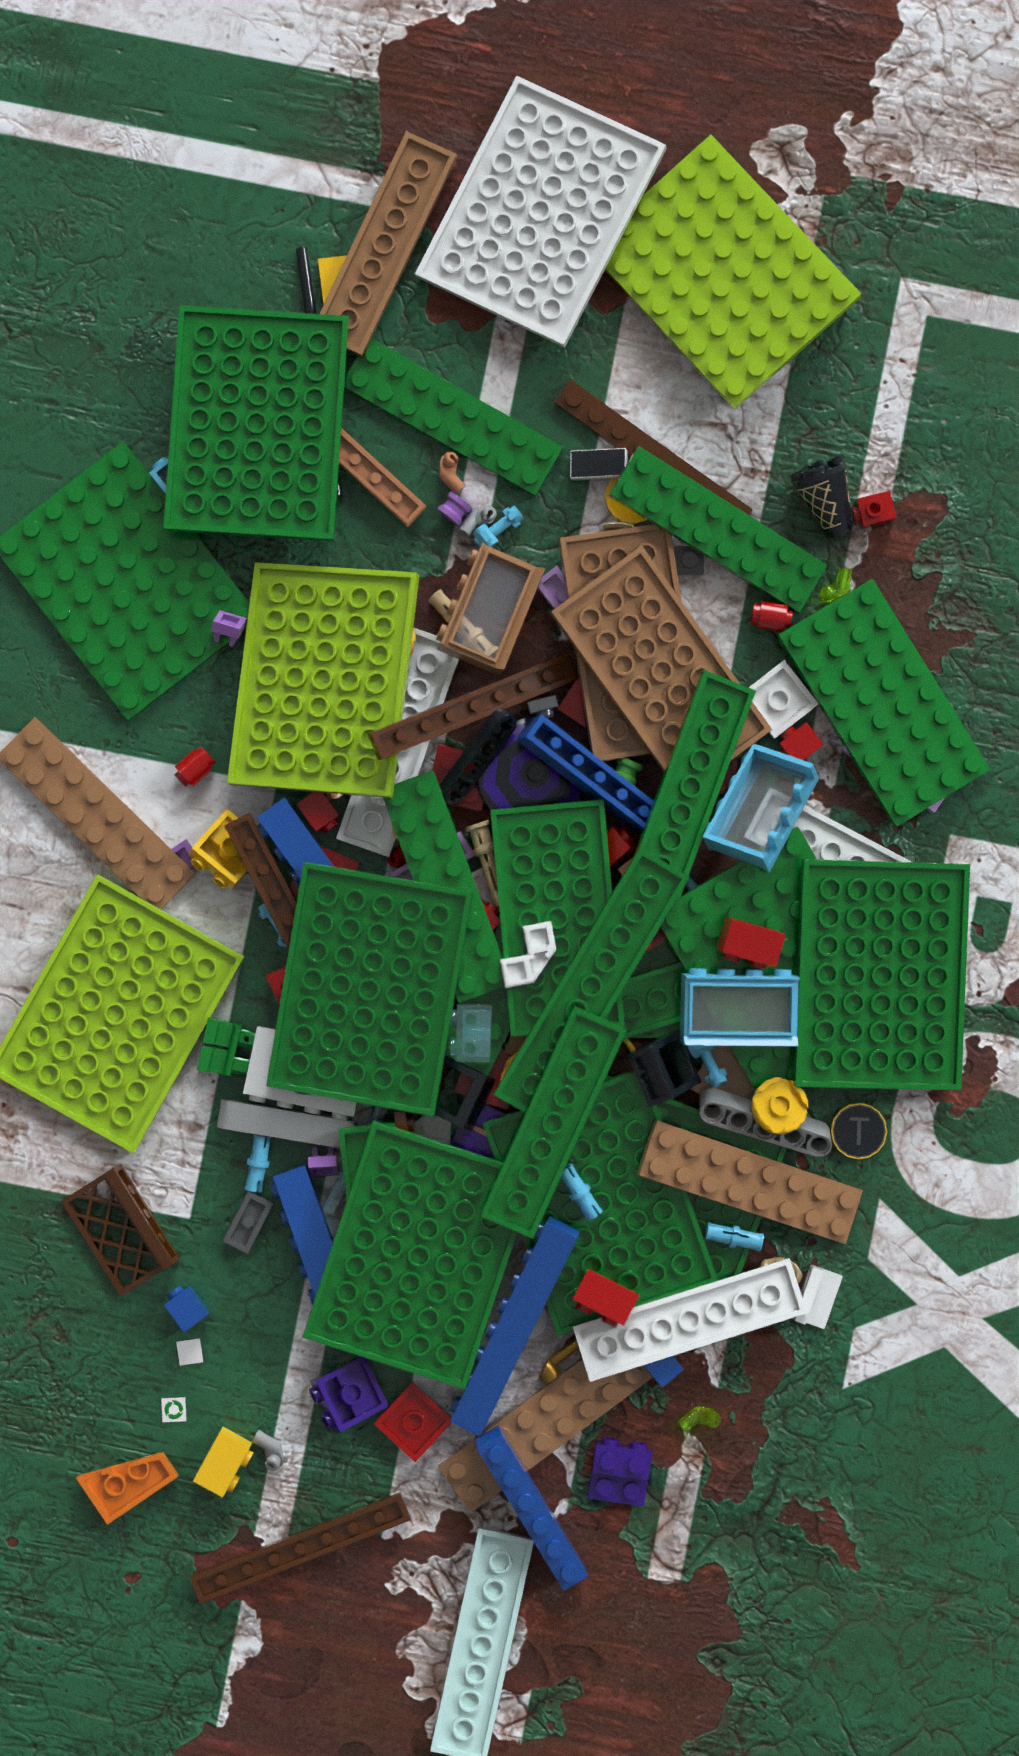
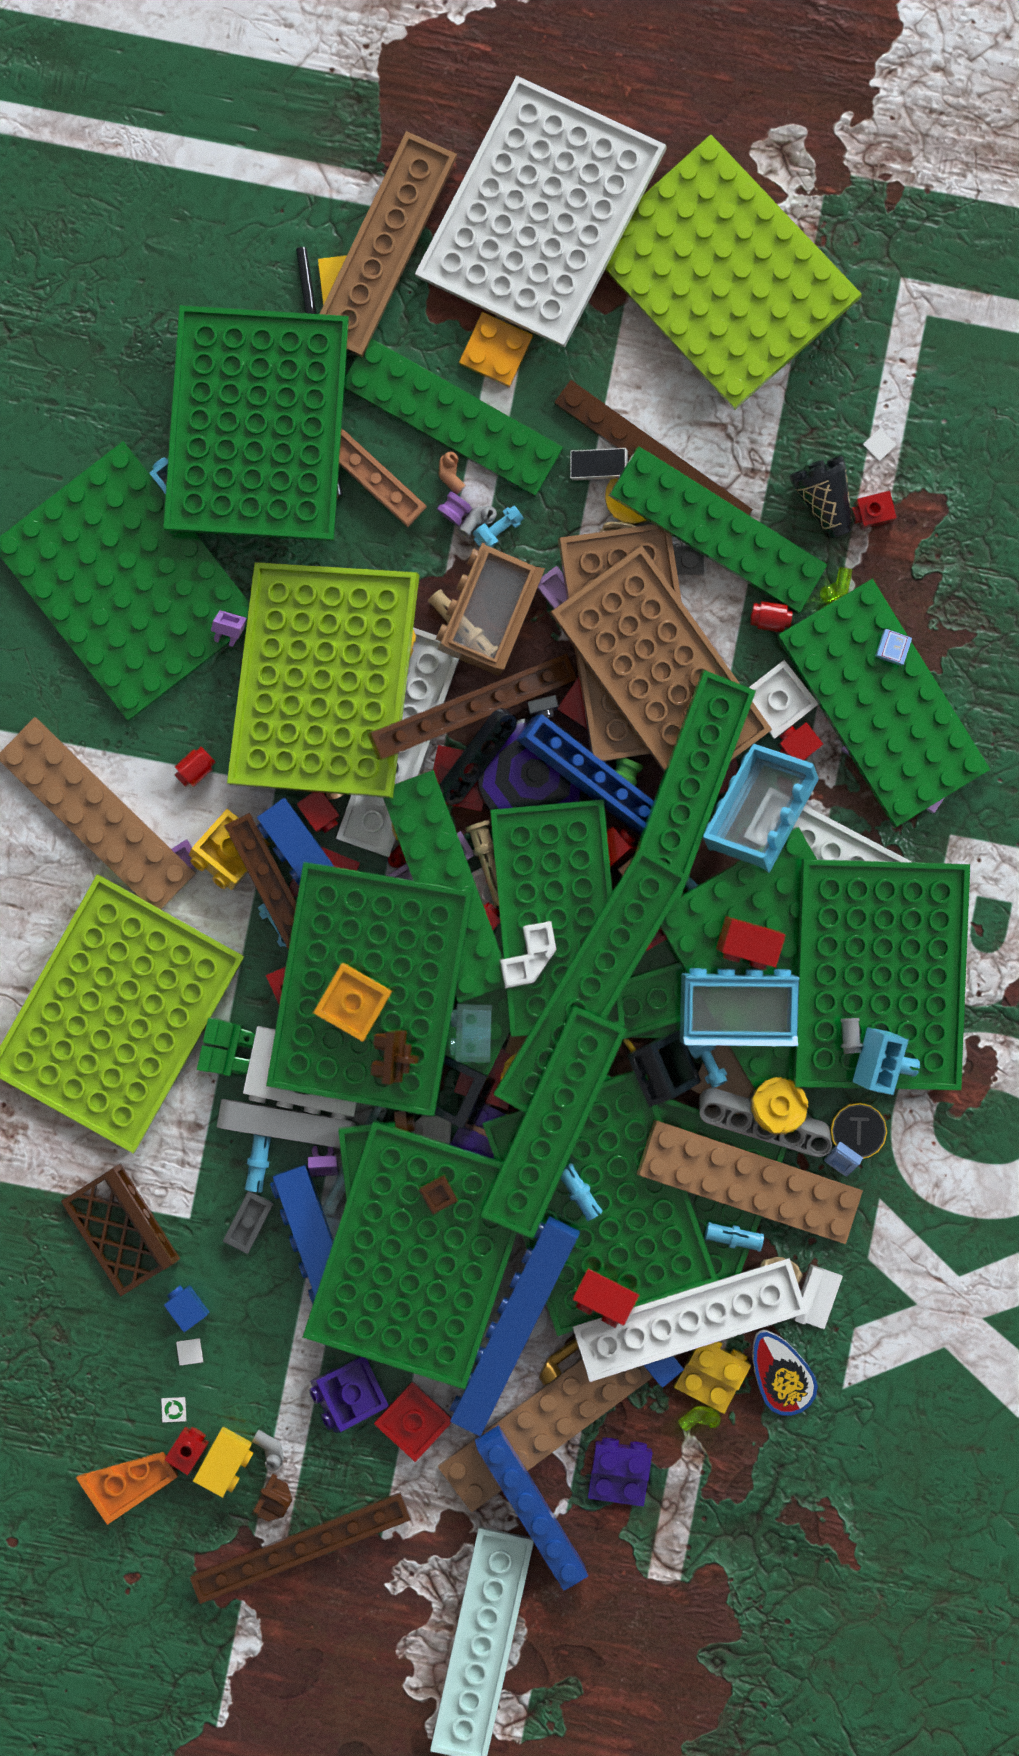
none -> red brick [164,1427,209,1475]
none -> reddish brown piece [251,1474,293,1522]
none -> light orange plate [314,963,392,1042]
none -> reddish brown hips [371,1030,419,1084]
none -> reddish brown tile [419,1175,458,1214]
none -> light orange plate [459,312,533,388]
none -> yellow plate [674,1341,751,1414]
none -> shield [752,1330,818,1416]
none -> light blue tile [824,1142,863,1177]
none -> light grey pin [840,1018,863,1053]
none -> medium azure brick [853,1027,920,1095]
none -> white sticker [863,428,896,461]
none -> light blue tile [875,629,912,666]

